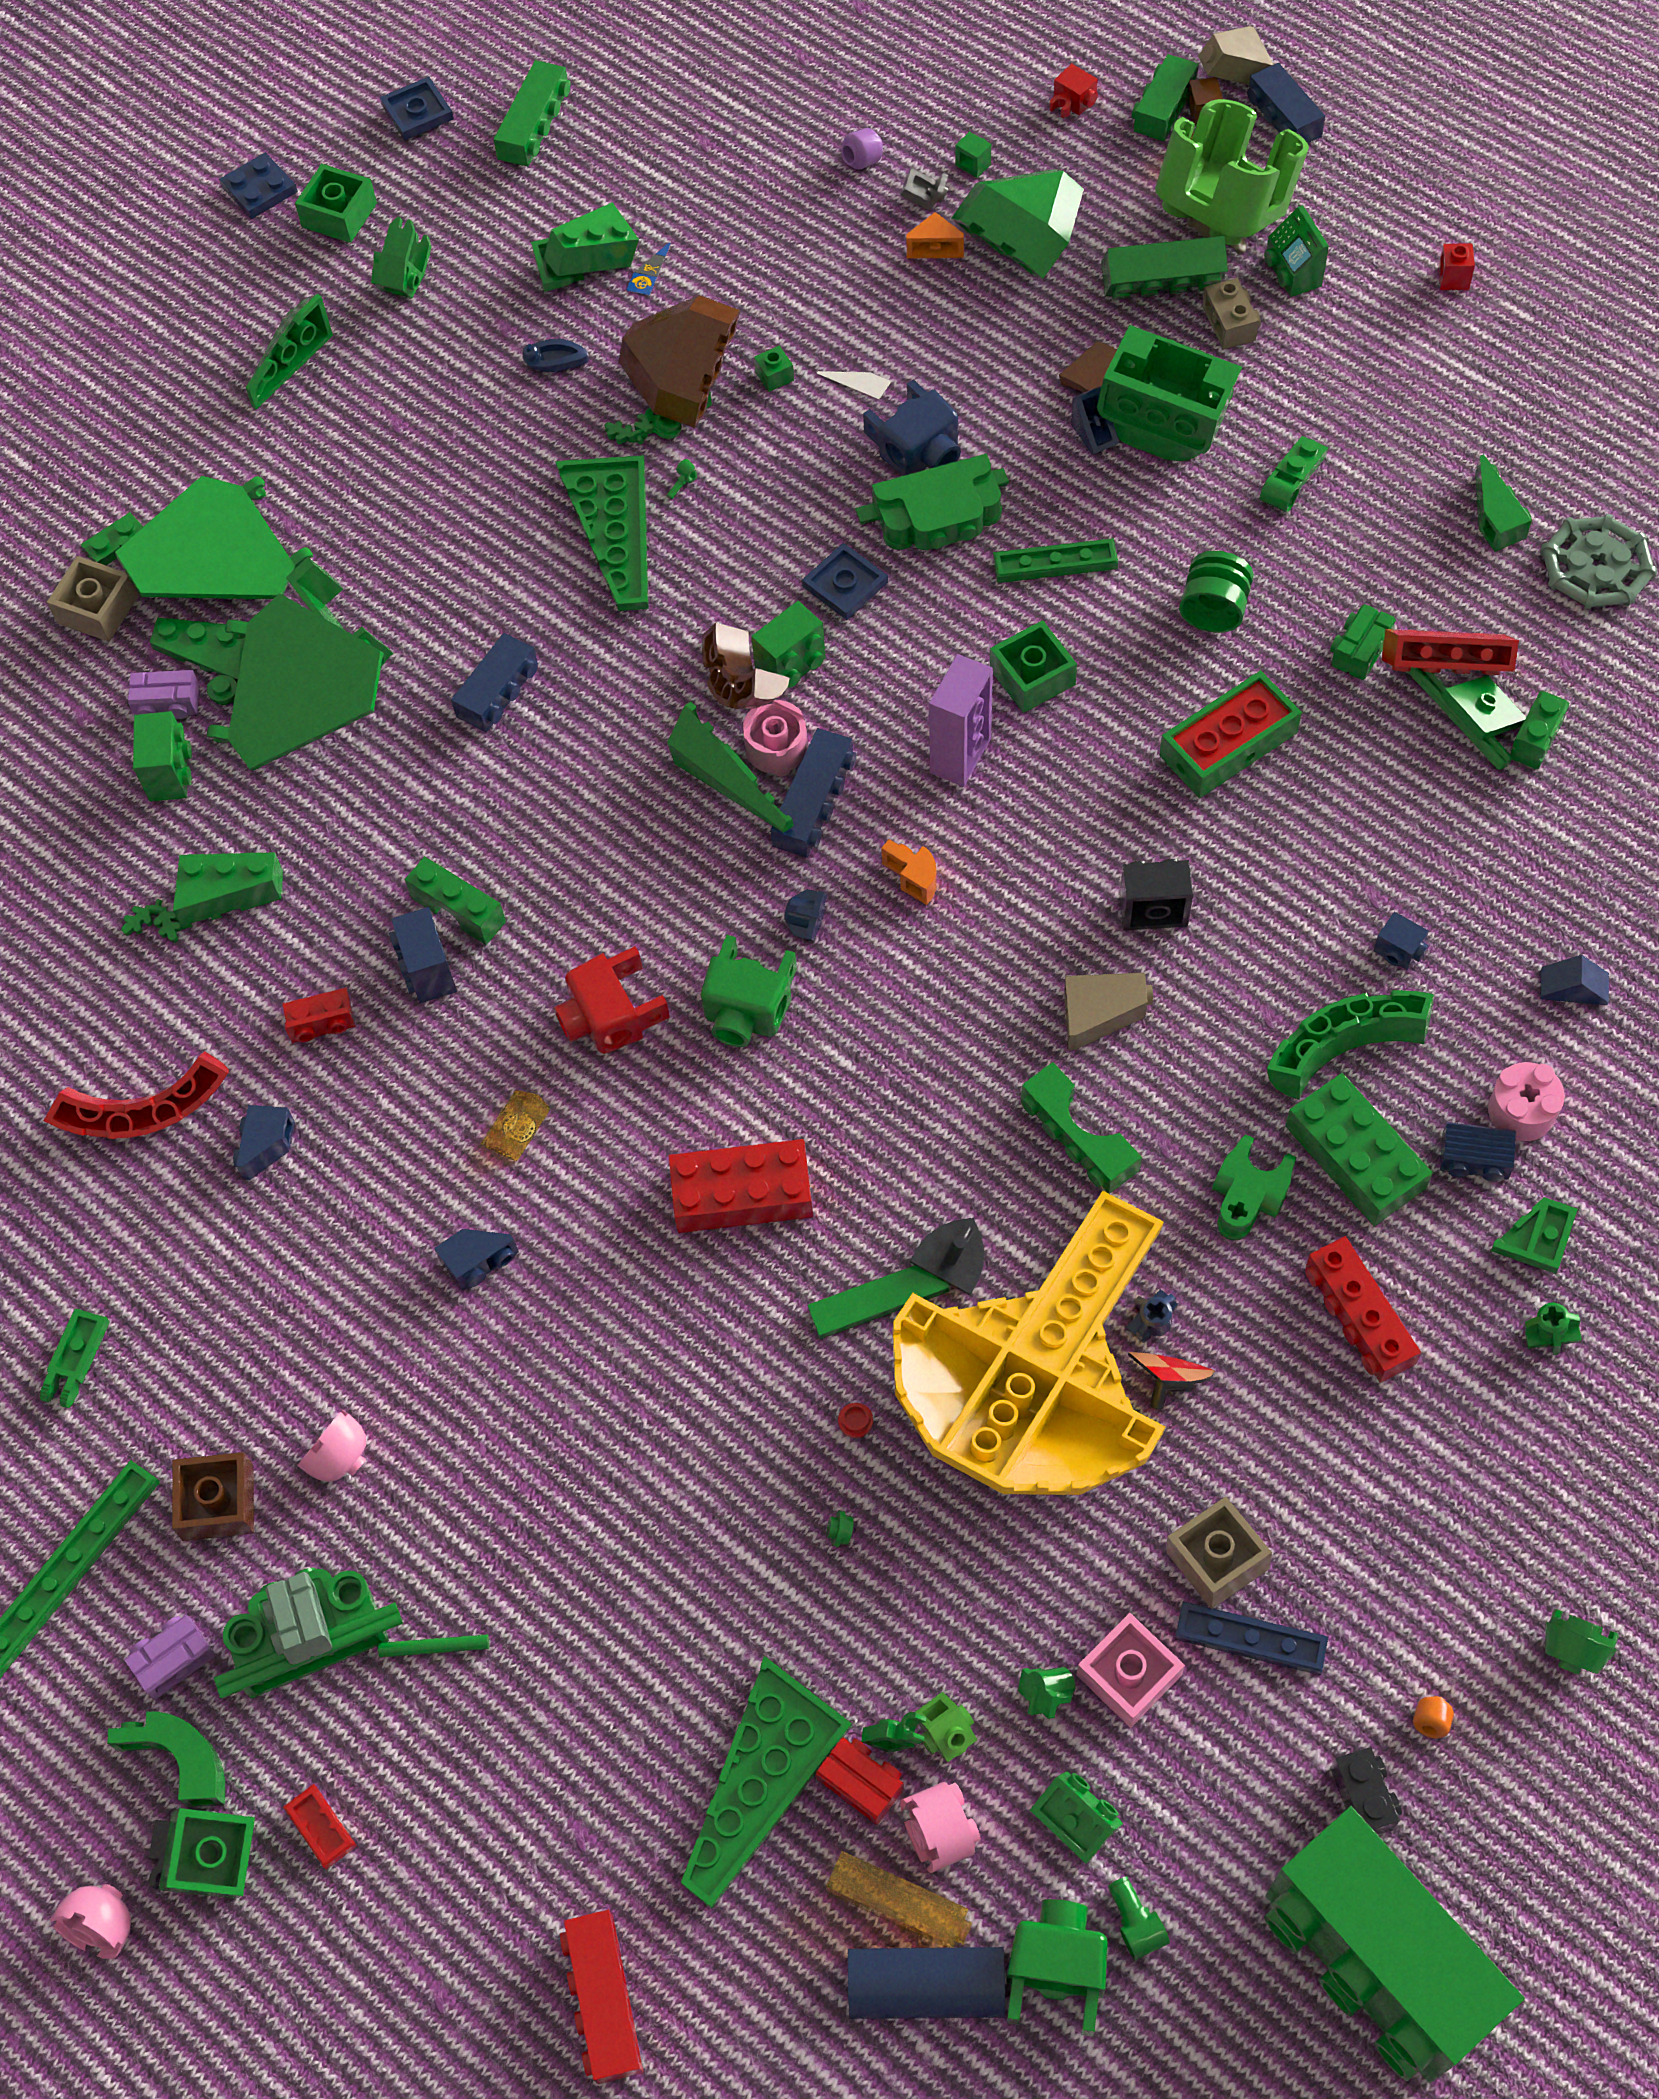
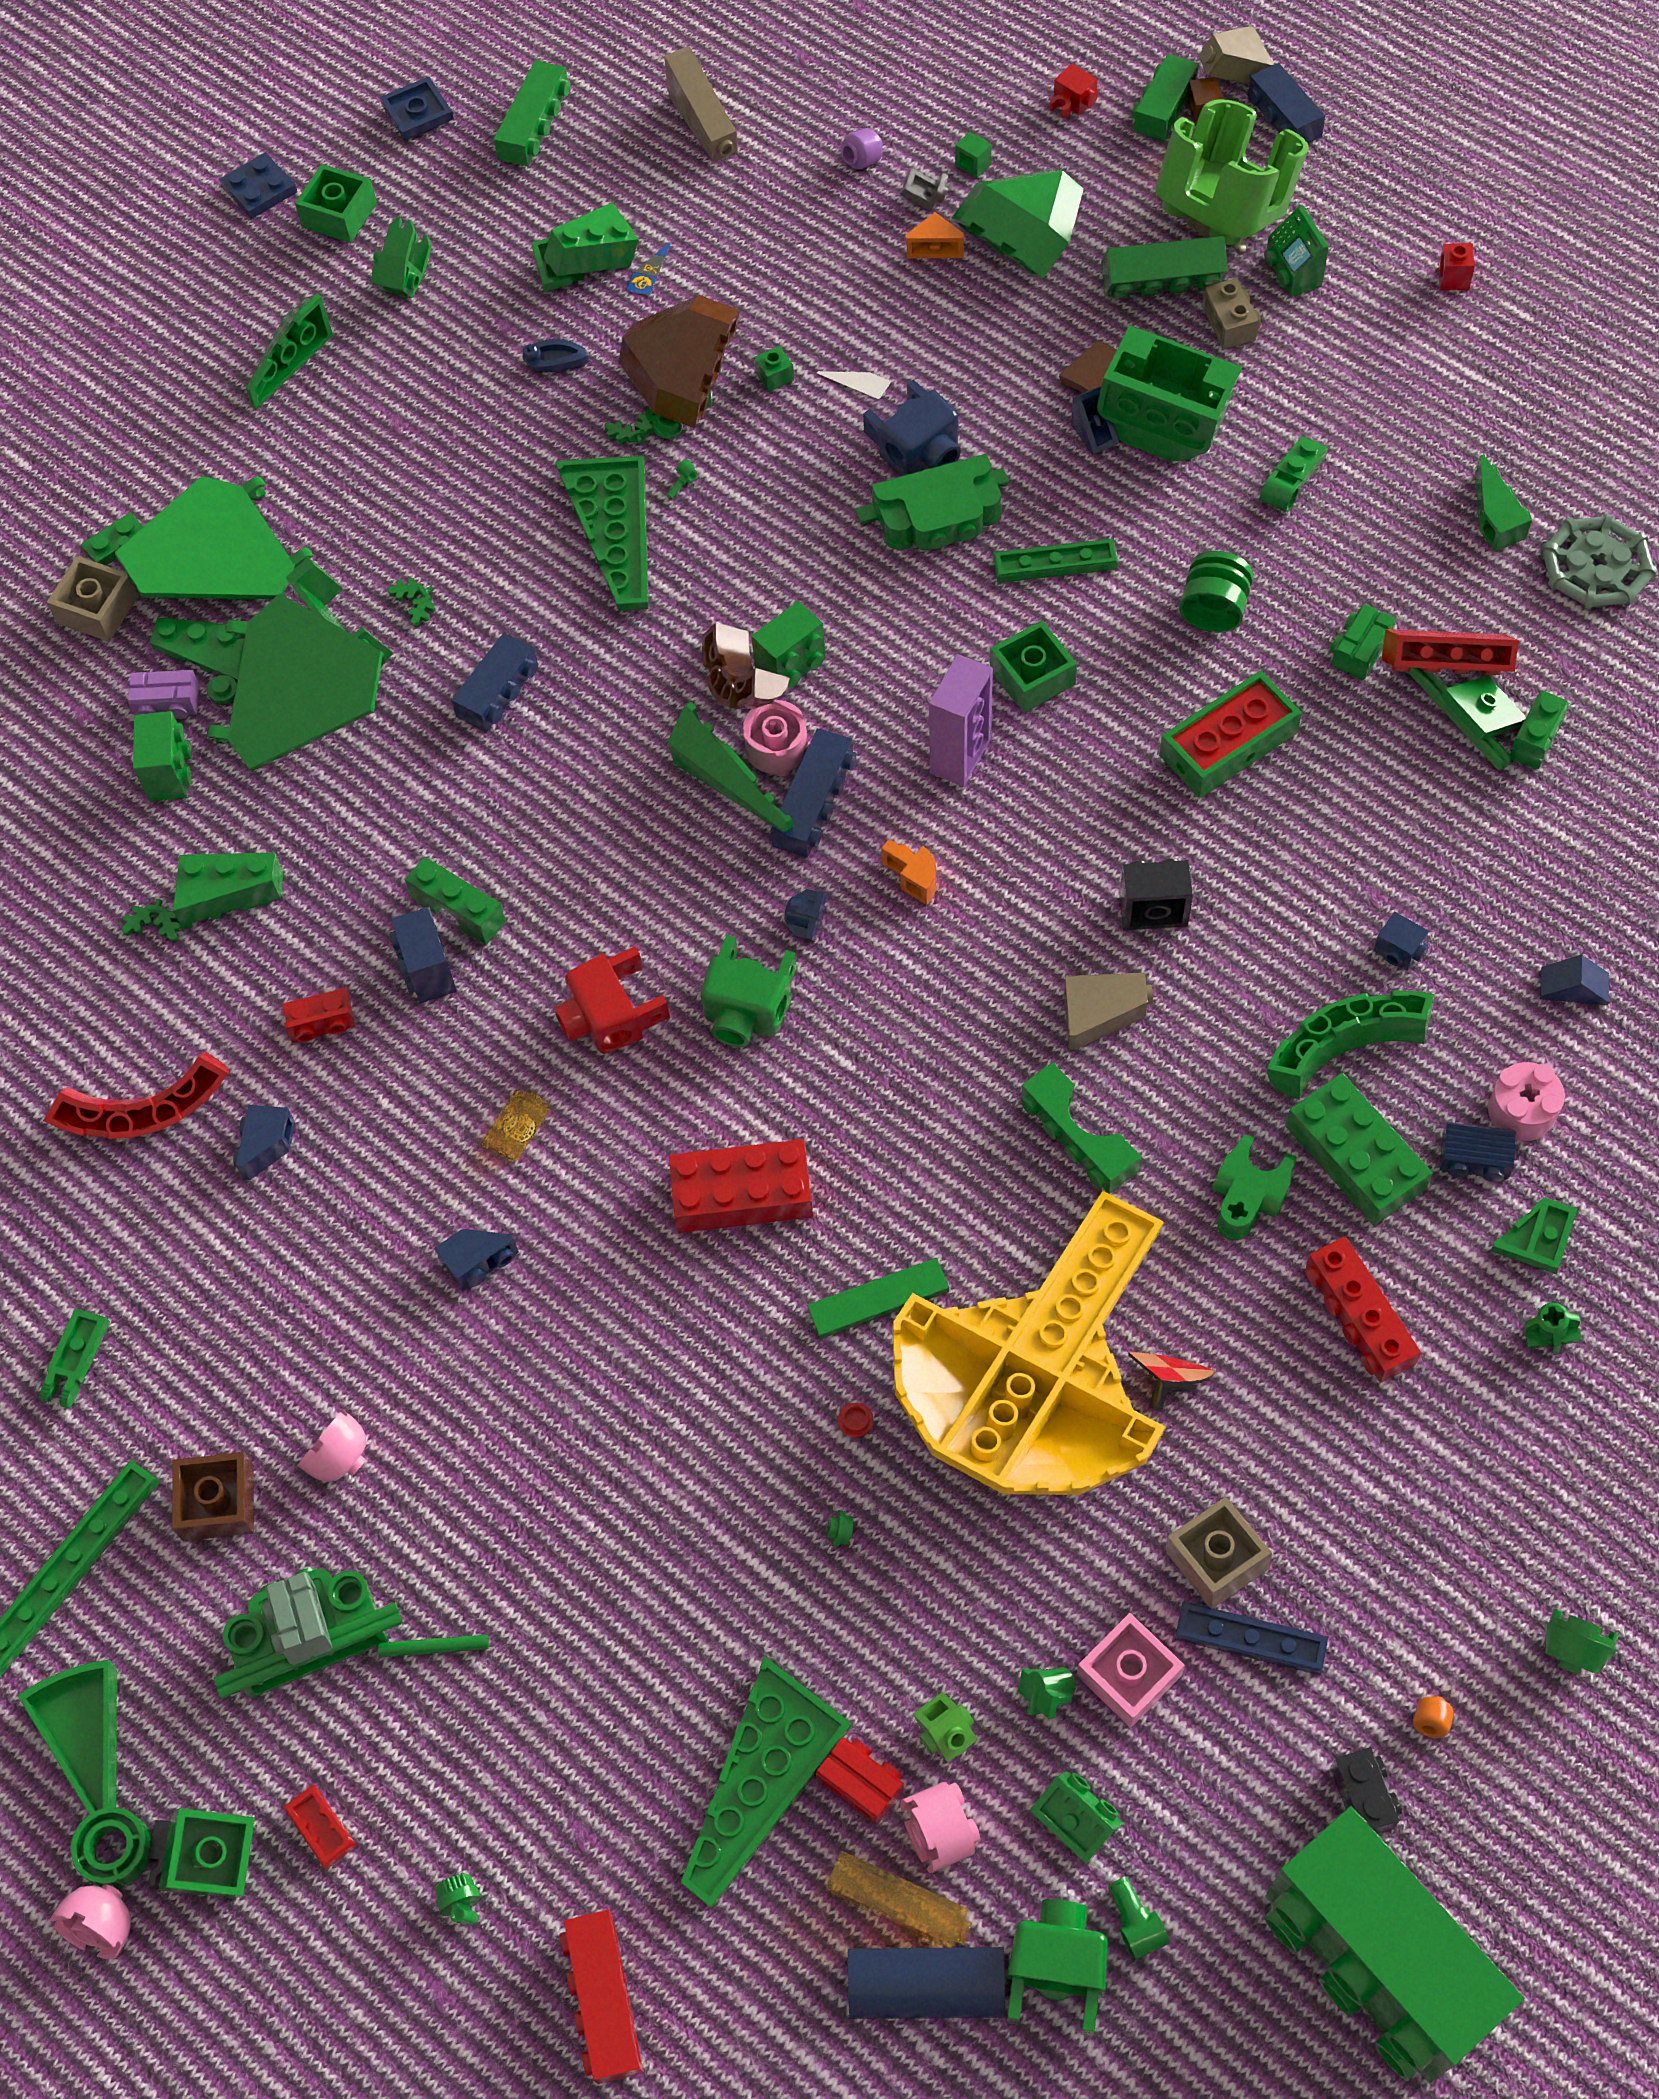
green arch [107,1711,225,1807] -> none
medium lavender brick [124,1614,217,1700] -> none
dark blue plate [802,542,888,620] -> none
green plate [861,1712,926,1753] -> none
black shield [910,1218,984,1296] -> none
dark blue piece [1126,1289,1178,1343] -> none
none -> green piece [17,1659,152,1889]
none -> green animal [387,578,435,627]
none -> green piece [434,1873,481,1926]
none -> dark tan slope [664,46,738,162]

